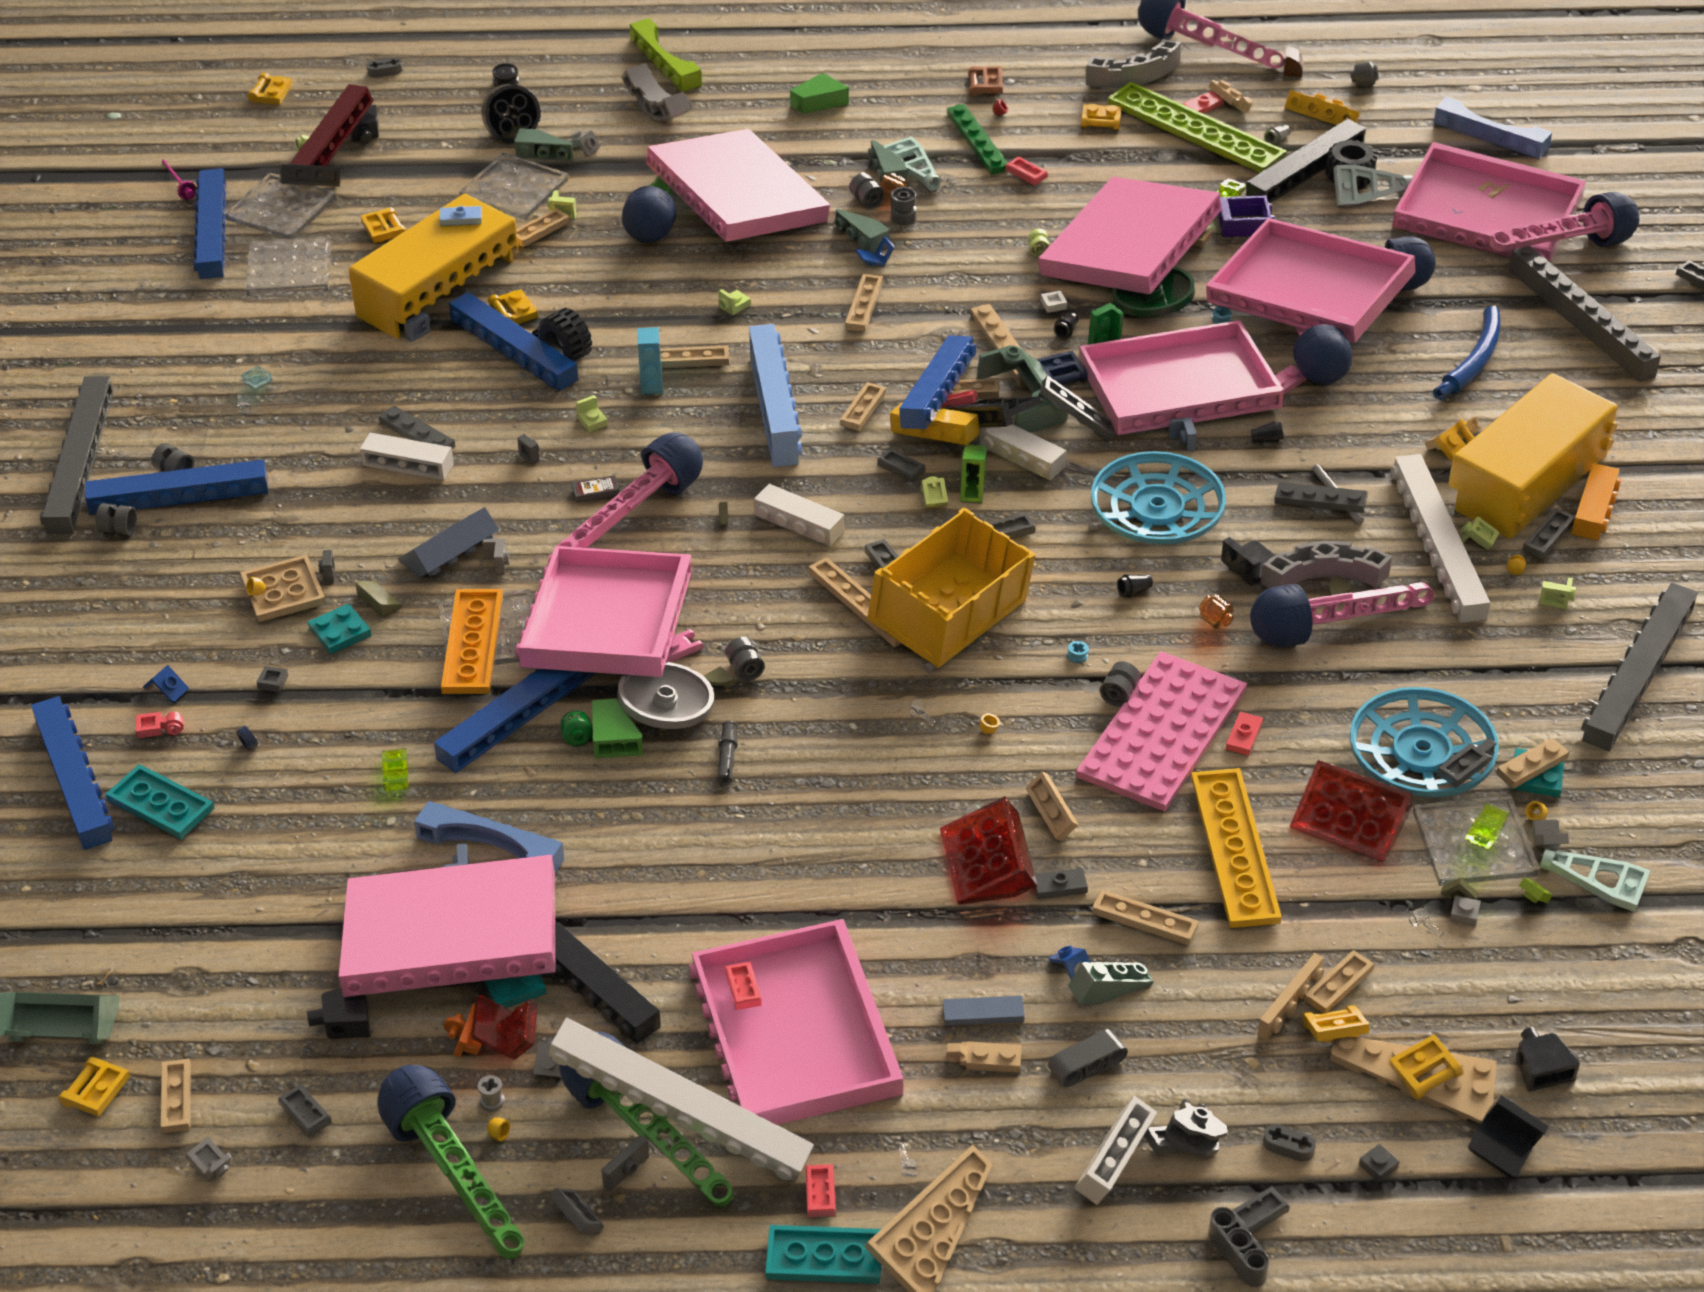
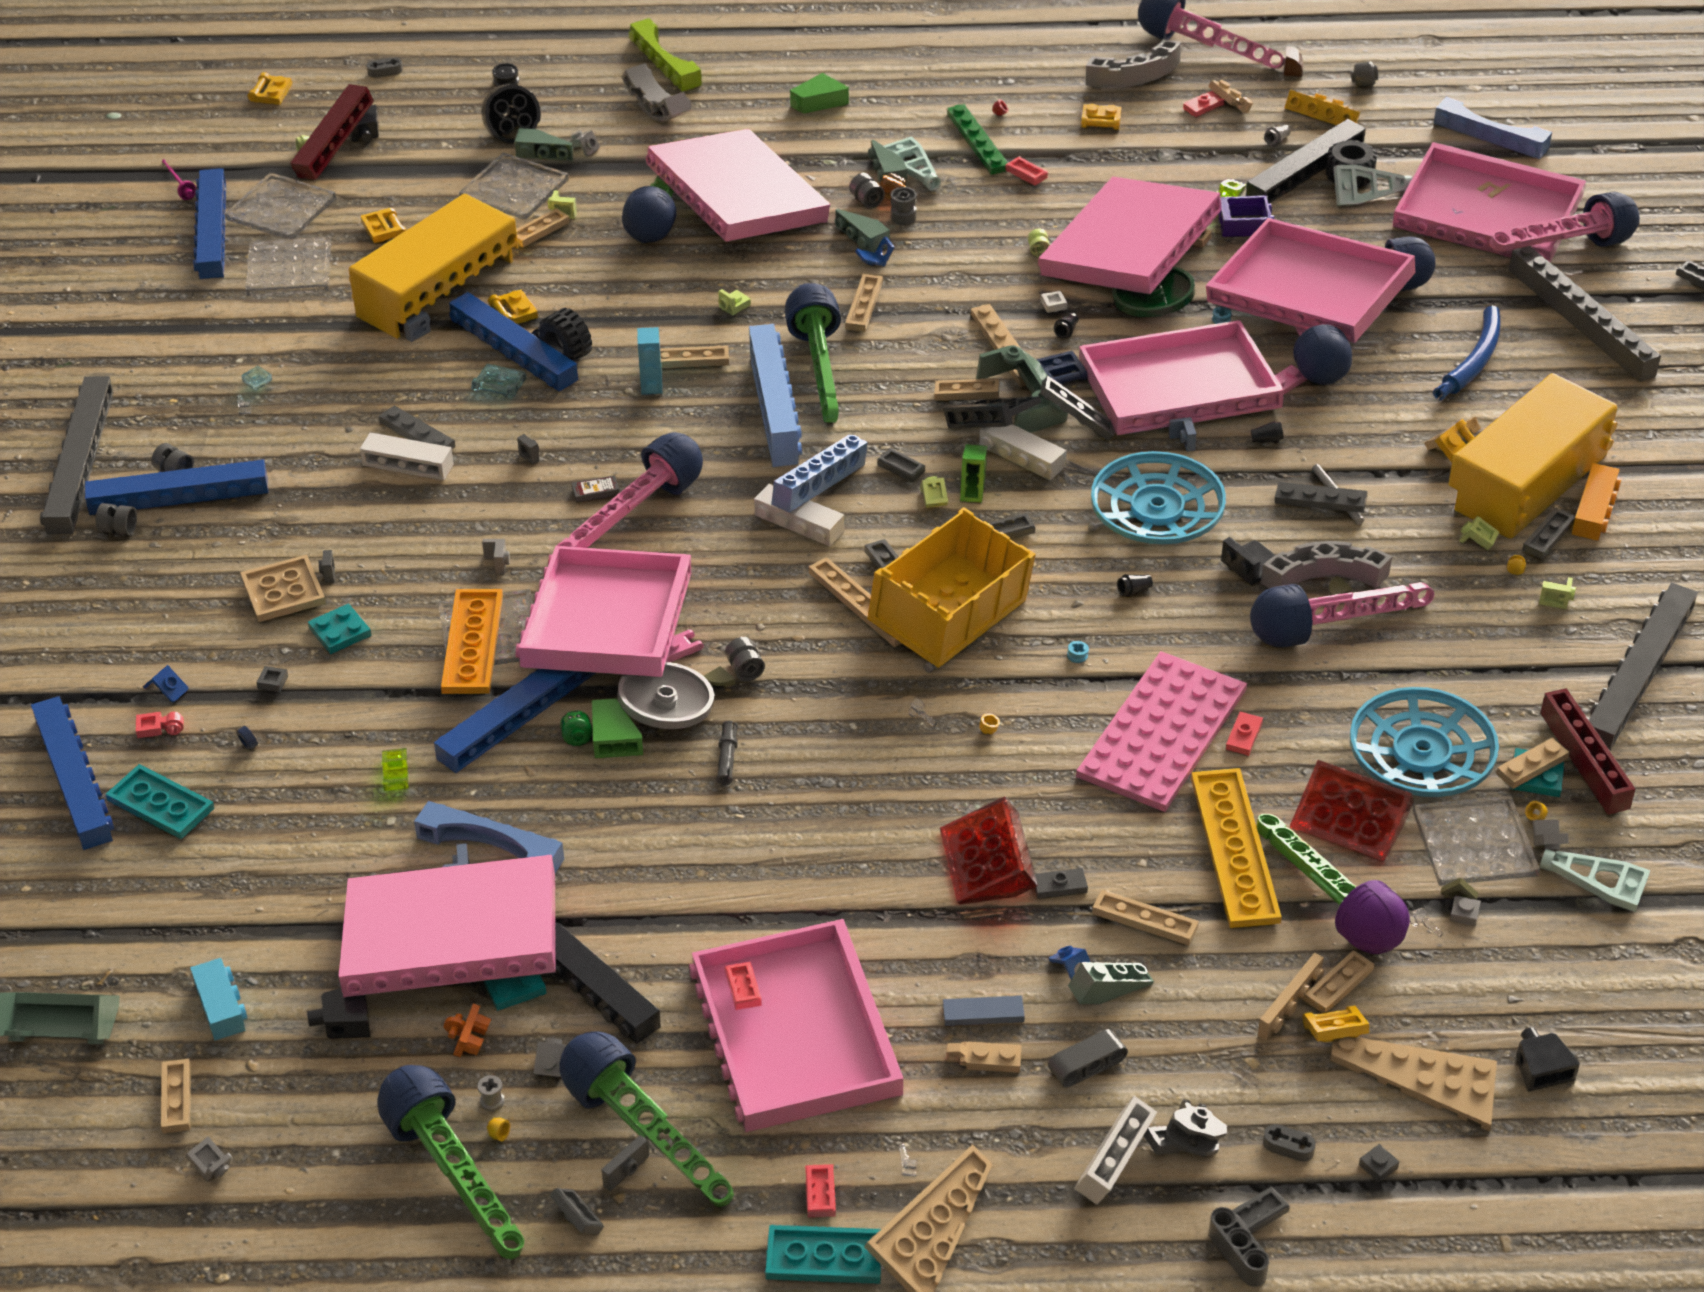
yellow plate [58,1057,130,1117] -> none
yellow hinge [246,577,266,596] -> none
black container [278,162,341,187] -> none
dark grey plate [278,1084,332,1137] -> none
olive slope [355,581,402,617] -> none
sand blue slope [398,507,499,577] -> none
light blue plate [440,206,482,226] -> none
clear red bracket [471,995,538,1060] -> none
white brick [548,1017,814,1182] -> none
yellowish green bracket [576,395,608,432] -> none
olive tile [719,502,728,525] -> none
tan plate [840,382,886,431] -> none
yellow brick [889,402,980,445] -> none
blue brick [899,335,976,429] -> none
coral plate [941,389,978,409] -> none
nougat plate [968,66,1003,97] -> none
tan plate [1025,772,1078,842] -> none
green bracket [1088,303,1124,345] -> none
dark grey wheel [1099,661,1141,706] -> none
lime plate [1107,82,1286,173] -> none
clear orange head [1199,594,1234,629] -> none
yellow plate [1389,1034,1463,1100] -> none
white brick [1391,454,1490,623] -> none
dark grey hinge [1437,738,1496,788] -> none
clear neon green slope [1466,803,1509,849] -> none
black bracket [1468,1095,1549,1179] -> none
lime plate [1519,877,1553,903] -> none
none -> medium azure brick [190,958,248,1041]
none -> clear light blue plate [471,364,526,399]
none -> medium blue brick [771,434,868,513]
none -> piece [785,283,841,423]
none -> piece [1256,814,1410,954]
none -> dark red brick [1540,688,1636,815]

